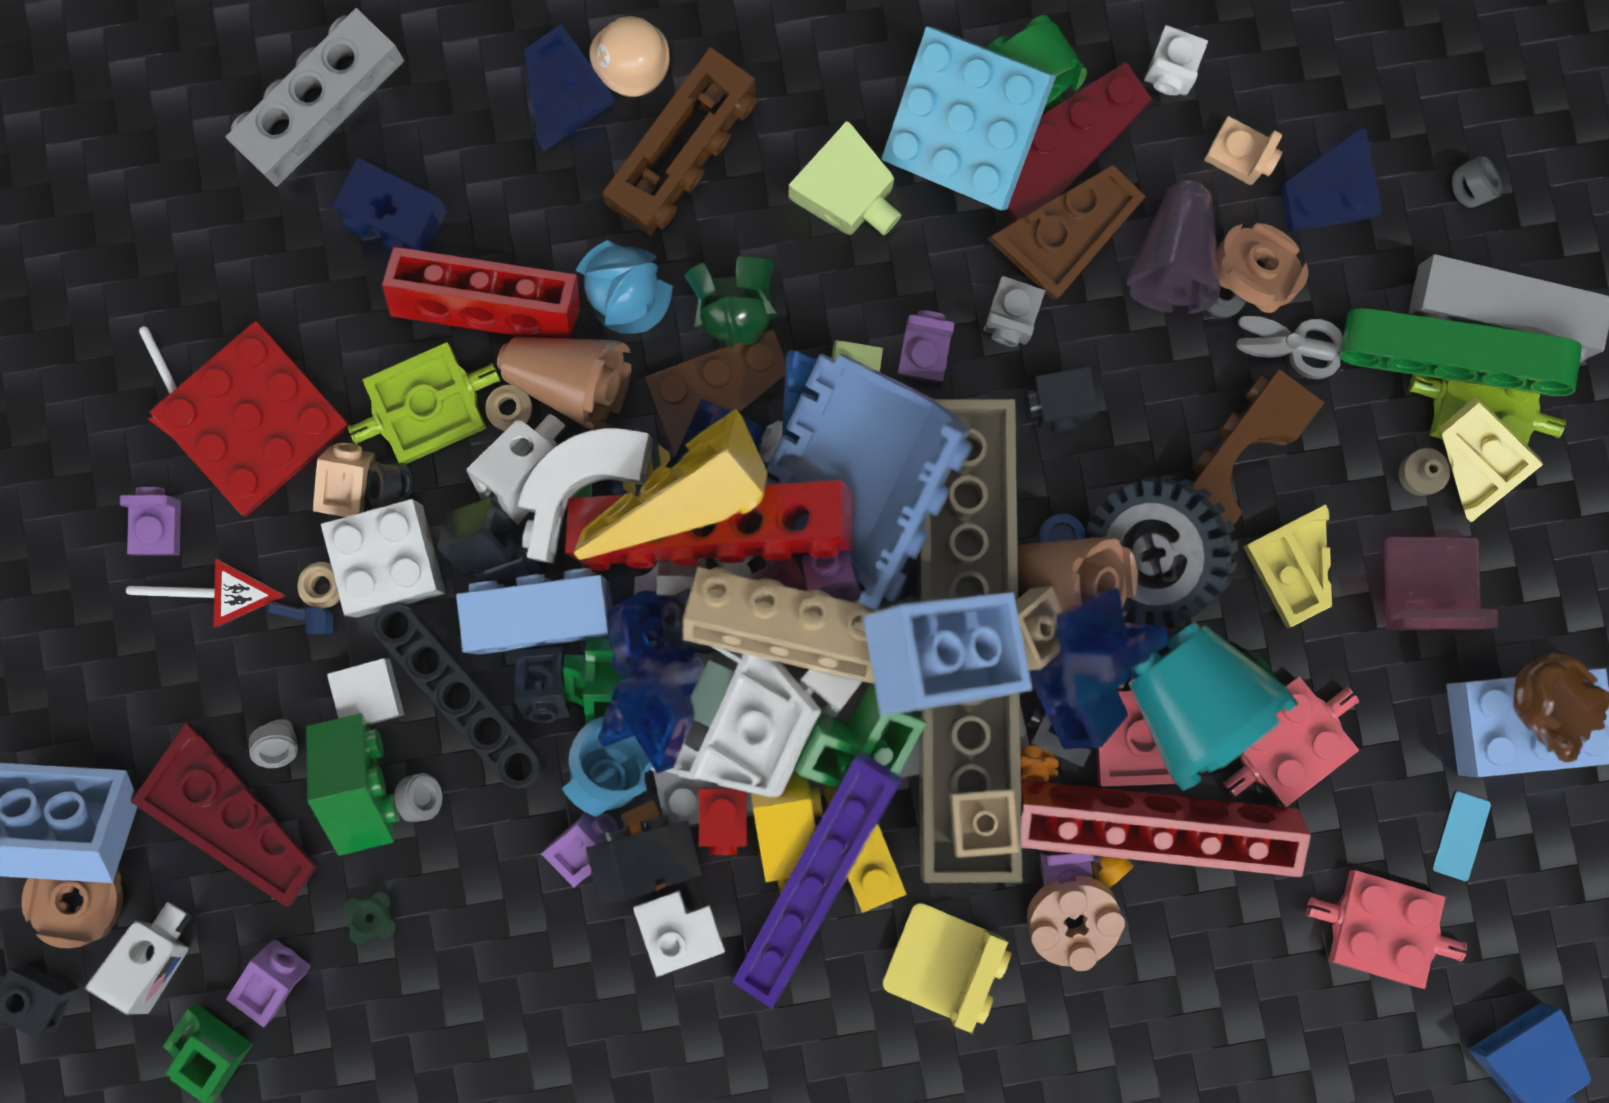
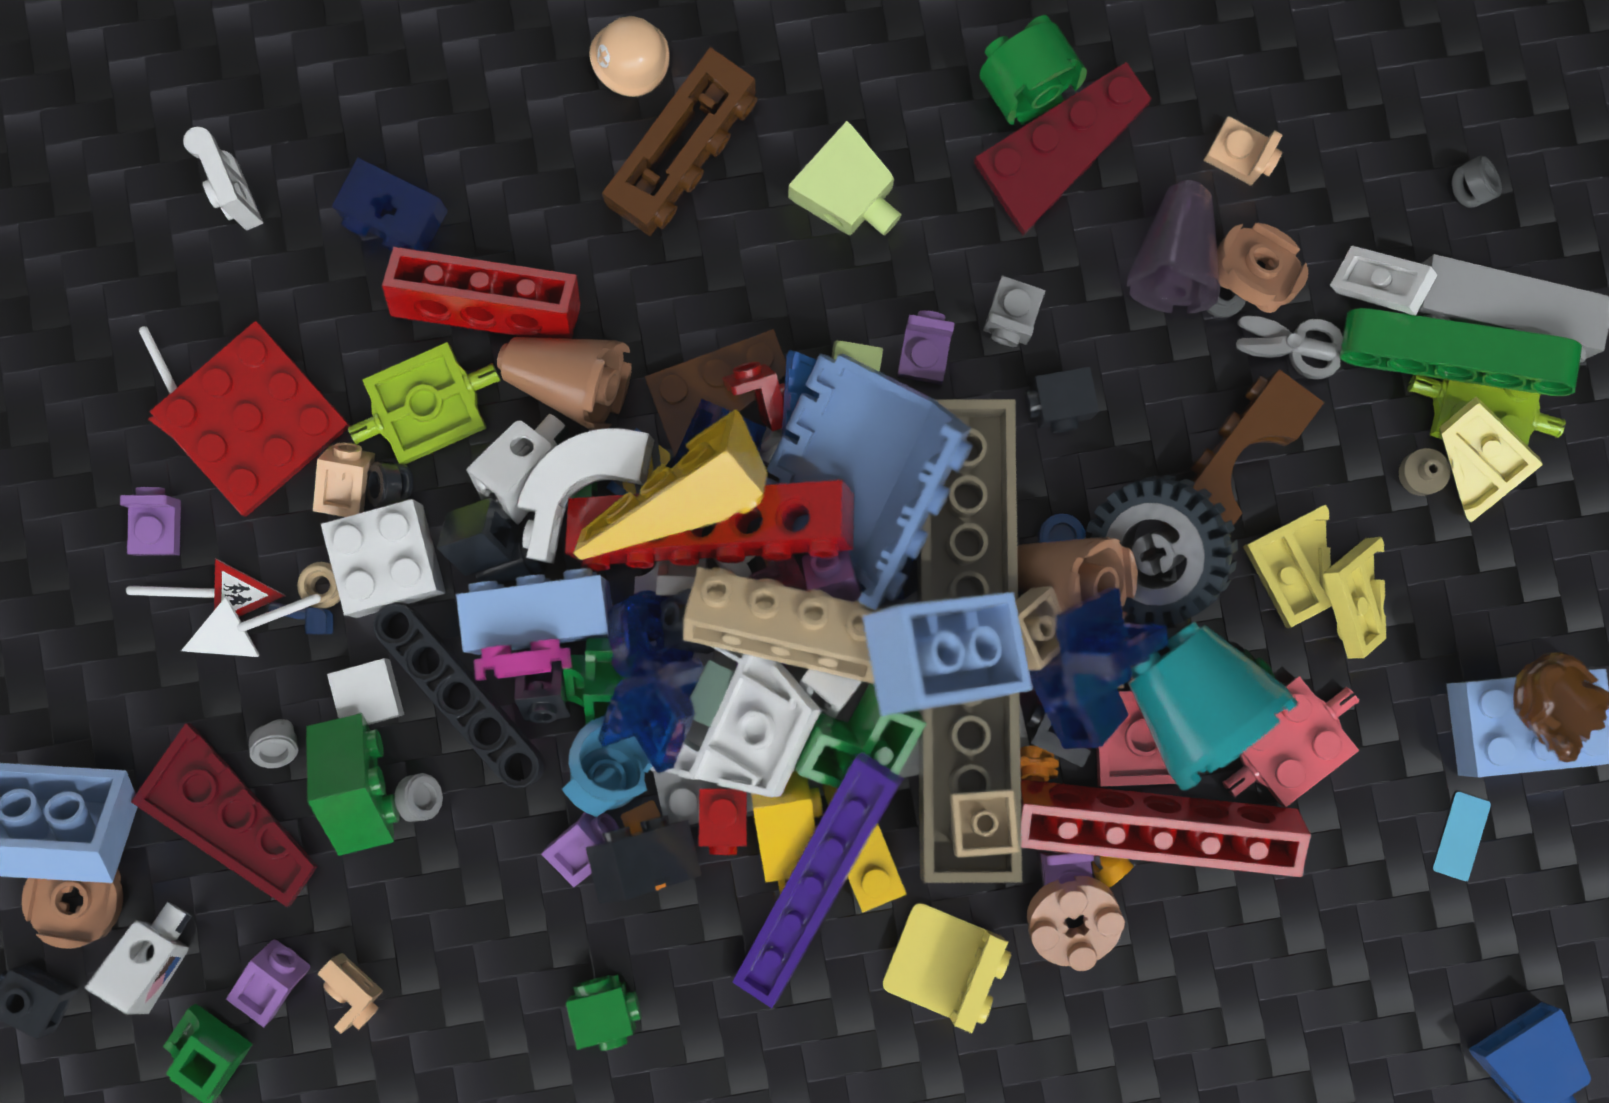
light grey brick [225,8,404,187] -> none
clear green plate [344,892,396,944] -> none
tan plate [485,385,532,431] -> none
clear blue wing [524,24,615,151] -> none
dark azure helmet [576,240,673,334] -> none
white brick [633,890,725,977] -> none
dark green helmet [684,256,779,348] -> none
medium azure plate [881,27,1056,210] -> none
reddish brown wing [987,165,1146,300] -> none
white bracket [1144,25,1208,96] -> none
clear blue wing [1280,129,1382,232] -> none
coral plate [1306,870,1467,989] -> none
clear pink bracket [1384,537,1498,630] -> none
none -> white piece [181,594,321,657]
none -> white plate [183,127,263,230]
none -> light nougat bracket [318,953,383,1034]
none -> dark pink plate [473,639,572,680]
none -> green brick [565,975,642,1051]
none -> red bracket [723,362,785,432]
none -> light yellow wing [1322,537,1386,659]
none -> white plate [1330,246,1437,316]

